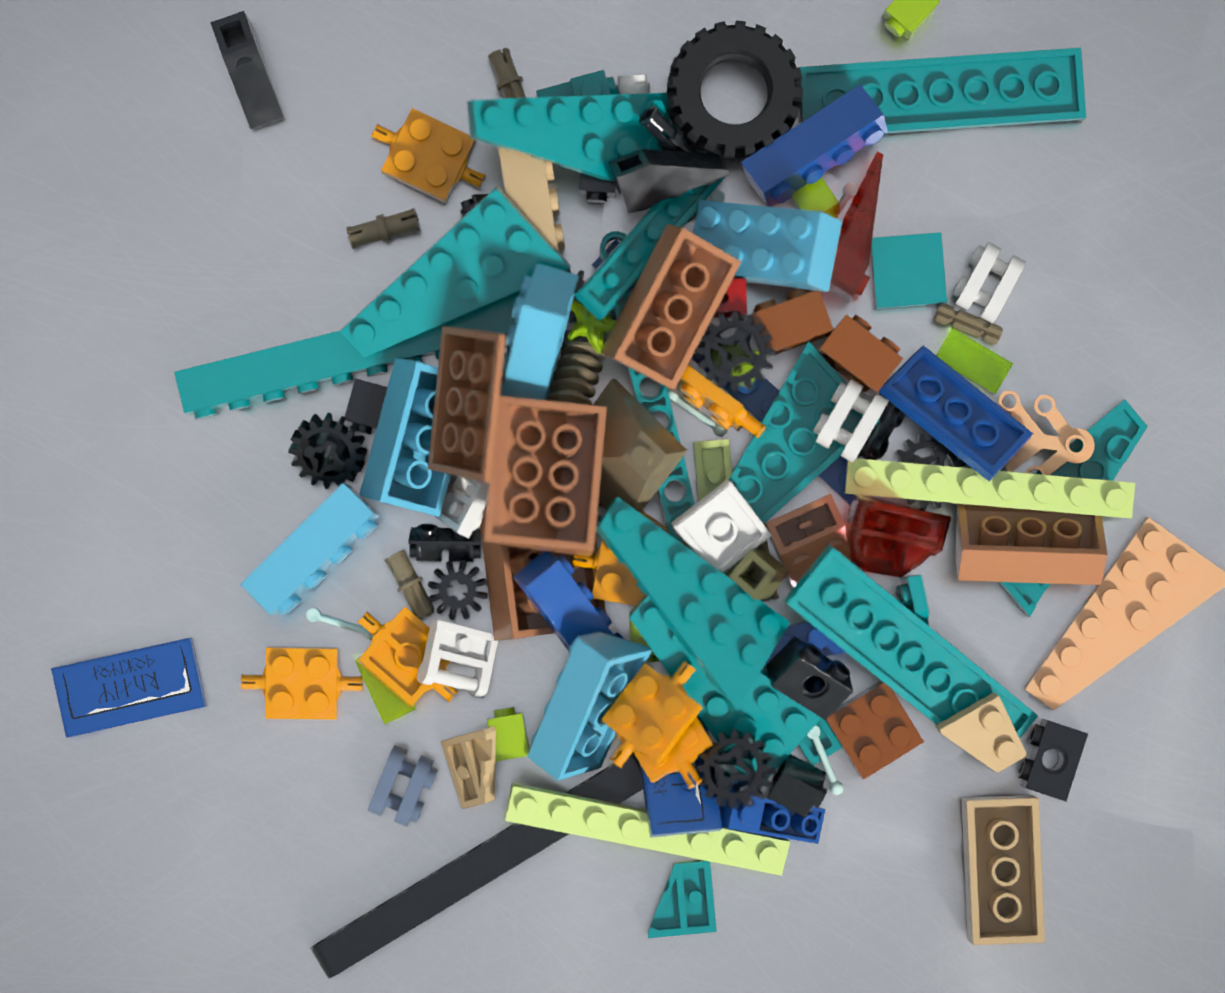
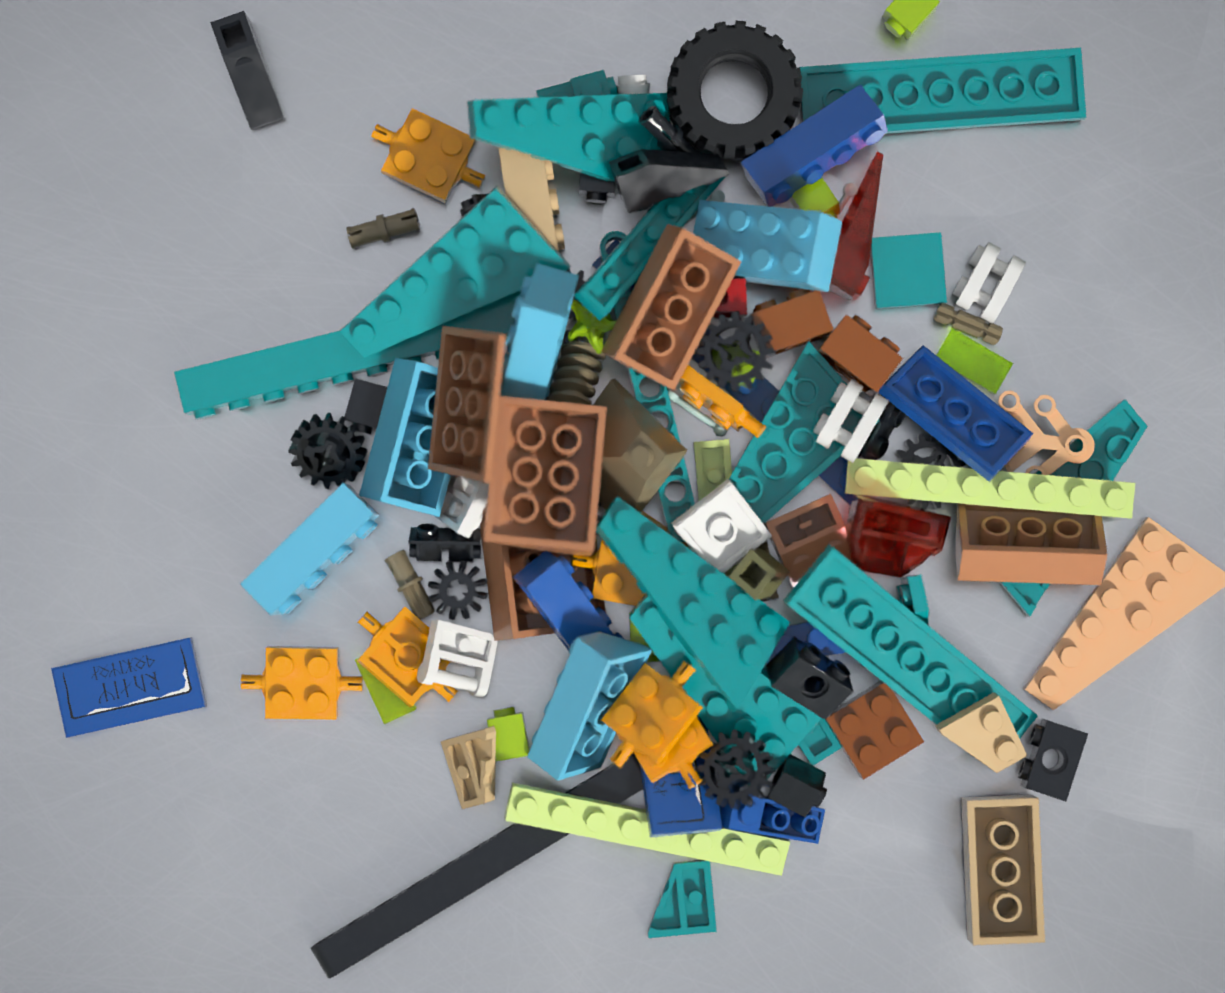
light aqua hinge [306,608,373,639] -> none
sand blue brick [367,745,438,827] -> none
dark tan axle [488,48,526,99] -> none
light aqua hinge [807,725,843,795] -> none

